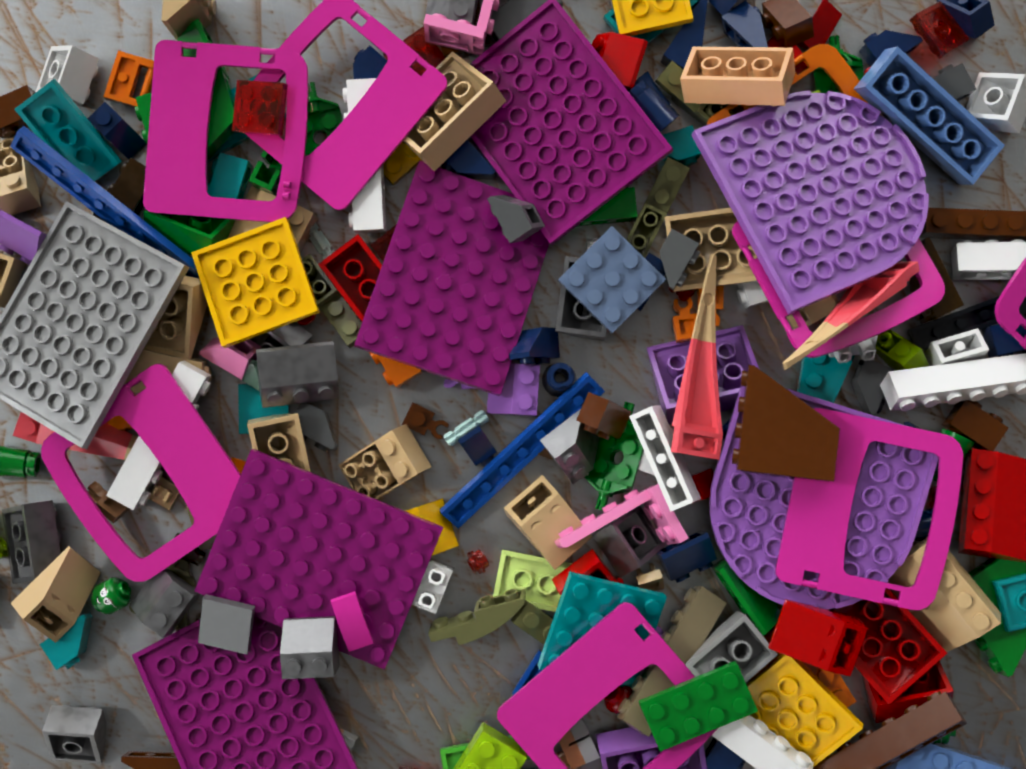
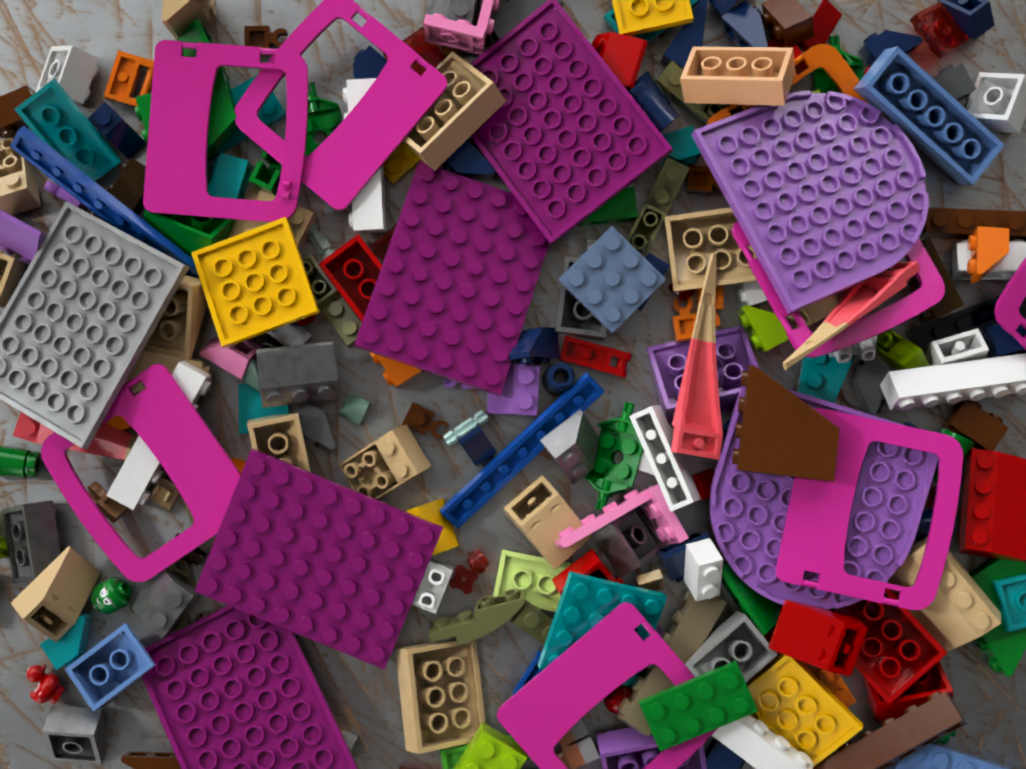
dark grey tile [198,594,255,655] -> none
clear red plate [232,80,288,136] -> none
flat silver slope [280,616,340,679] -> none
dark pink slope [330,591,374,652] -> none
dark grey slope [487,195,545,243] -> none
reddish brown brick [576,392,631,440] -> none
dark grey slope [659,229,701,291] -> none
none -> red animal [26,664,65,705]
none -> medium lavender plate [43,180,88,212]
none -> medium blue slope [65,623,156,712]
none -> reddish brown plate [244,26,288,49]
none -> sand green slope [338,392,372,425]
none -> tan slope [395,639,486,754]
none -> clear red plate [449,565,478,594]
none -> red plate [559,335,632,379]
none -> white brick [684,538,723,602]
none -> reddish brown plate [686,165,722,194]
none -> lime slope [738,305,789,353]
none -> orange slope [967,226,1009,283]

